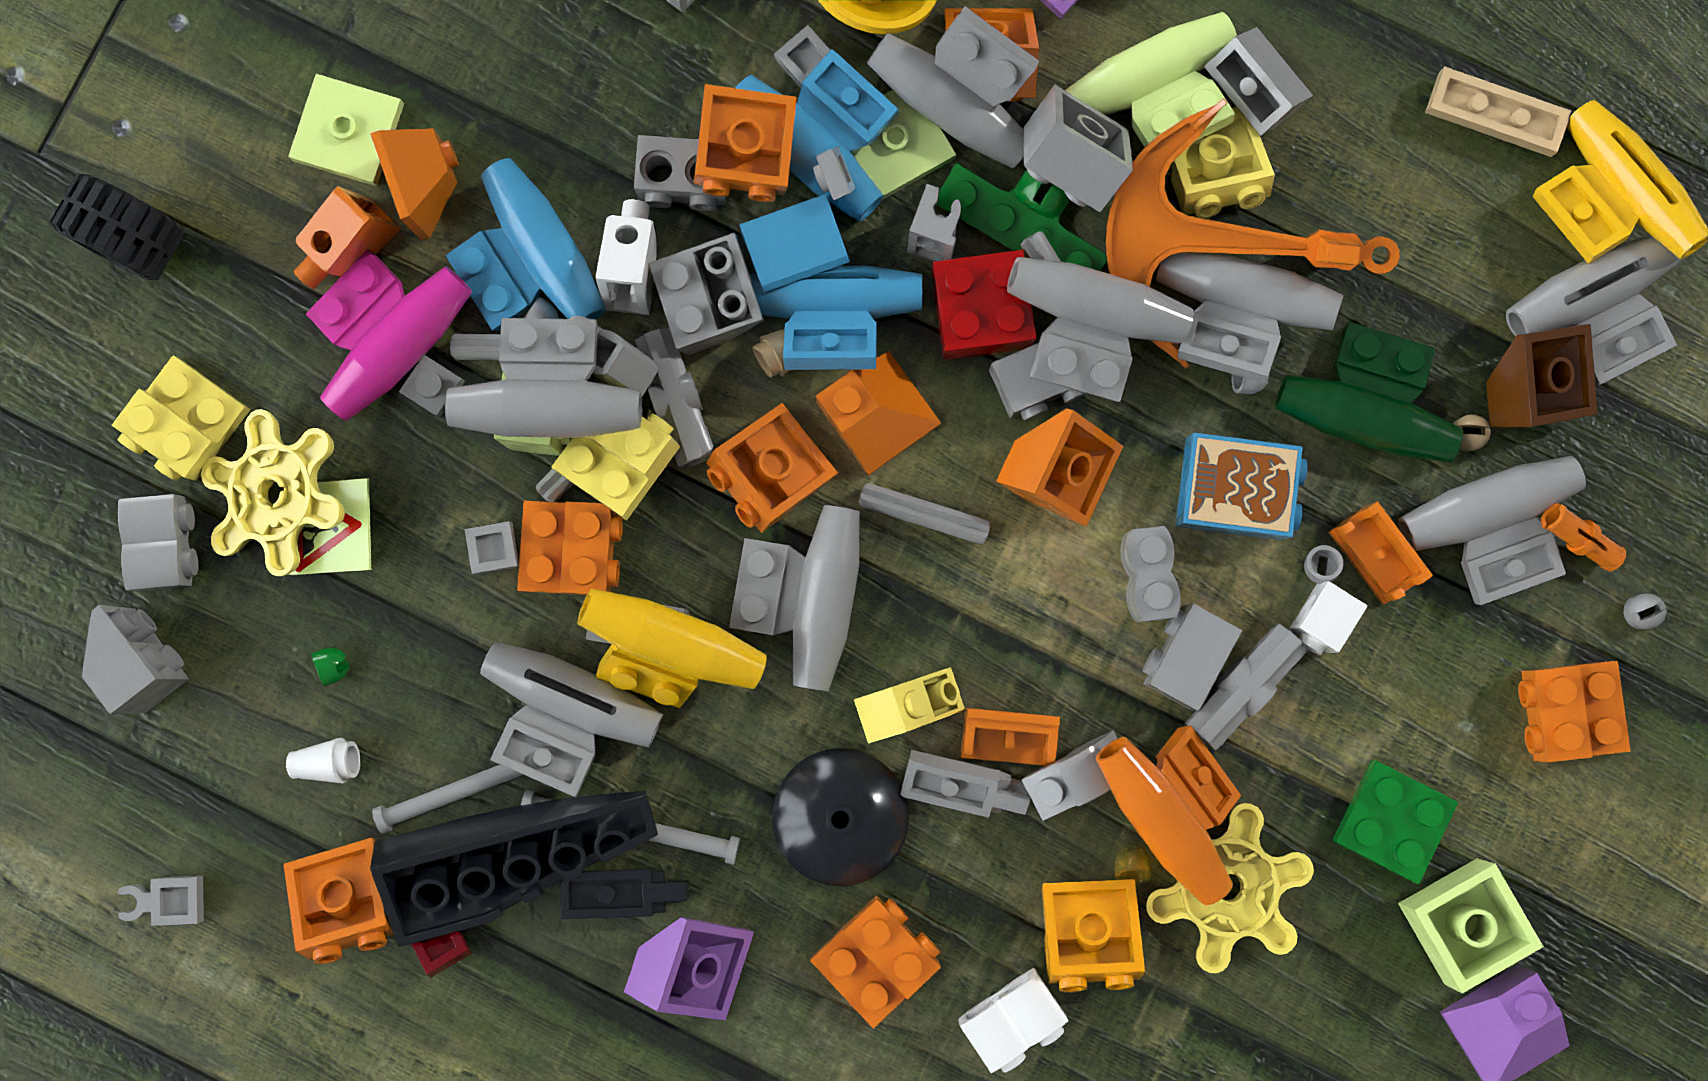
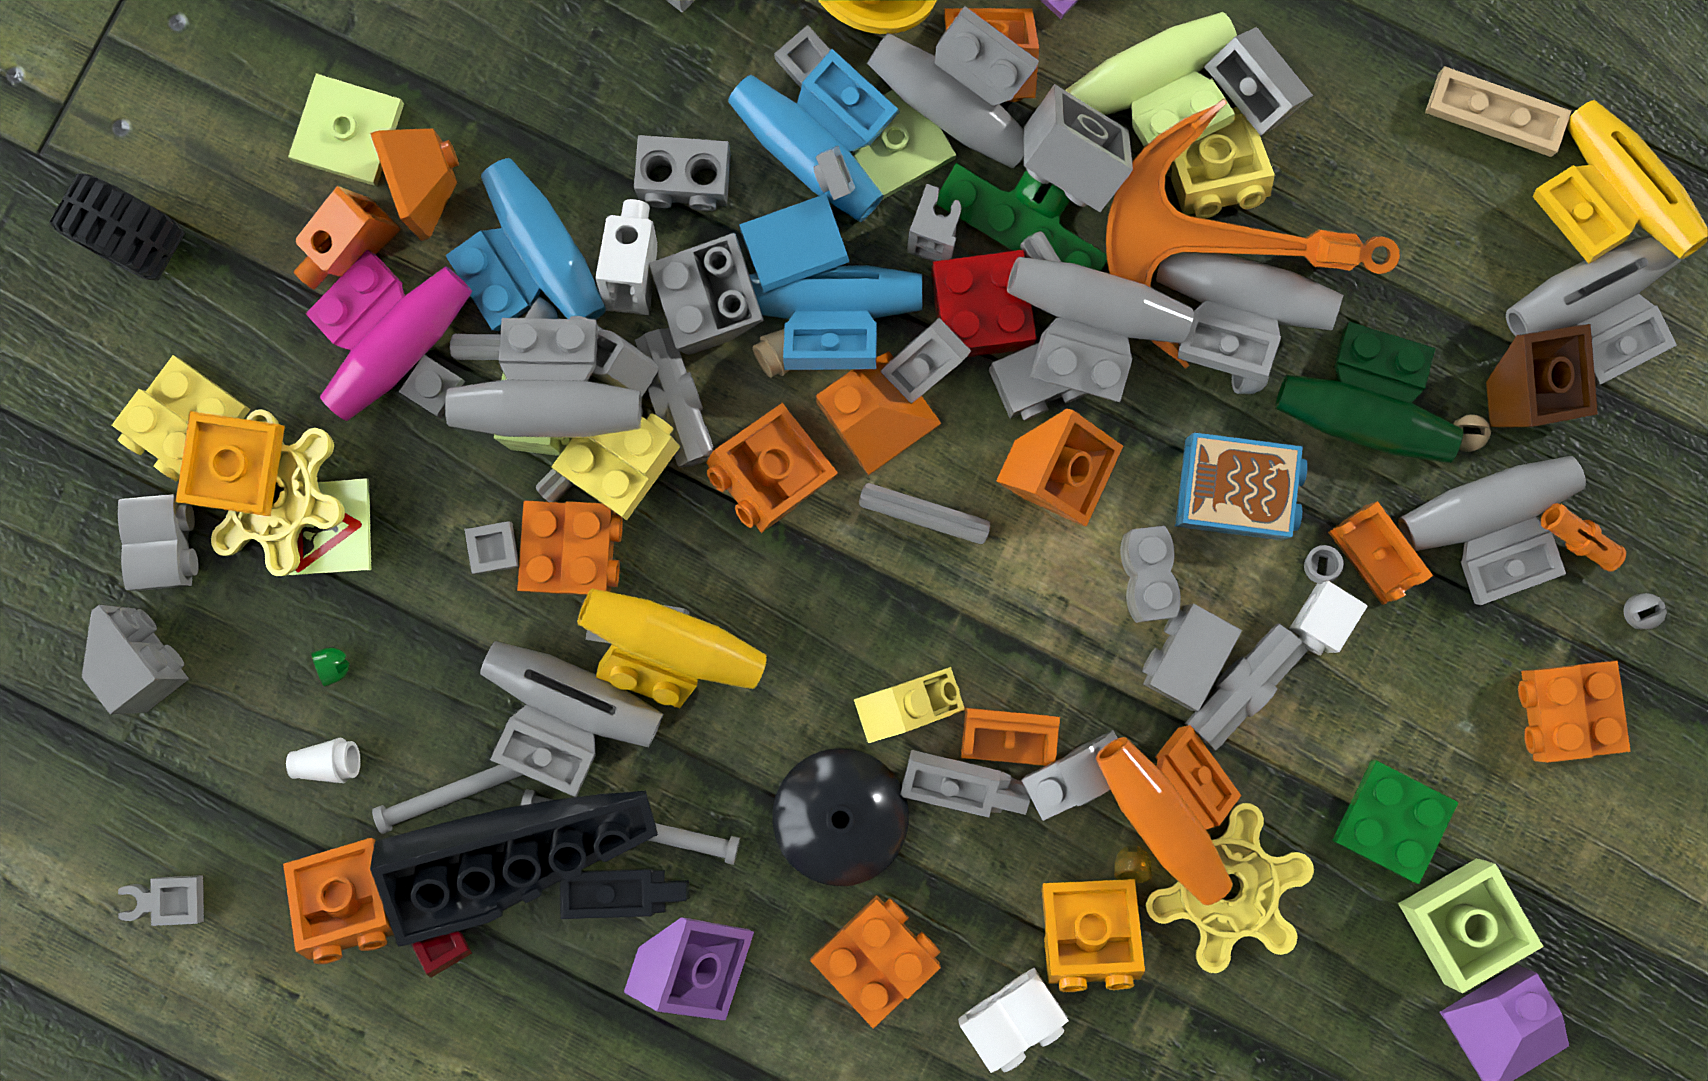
orange plate [694,84,797,202] -> none
light grey plate [729,505,860,691] -> none
none -> light orange tile [175,411,285,516]
none -> light grey plate [880,318,971,404]

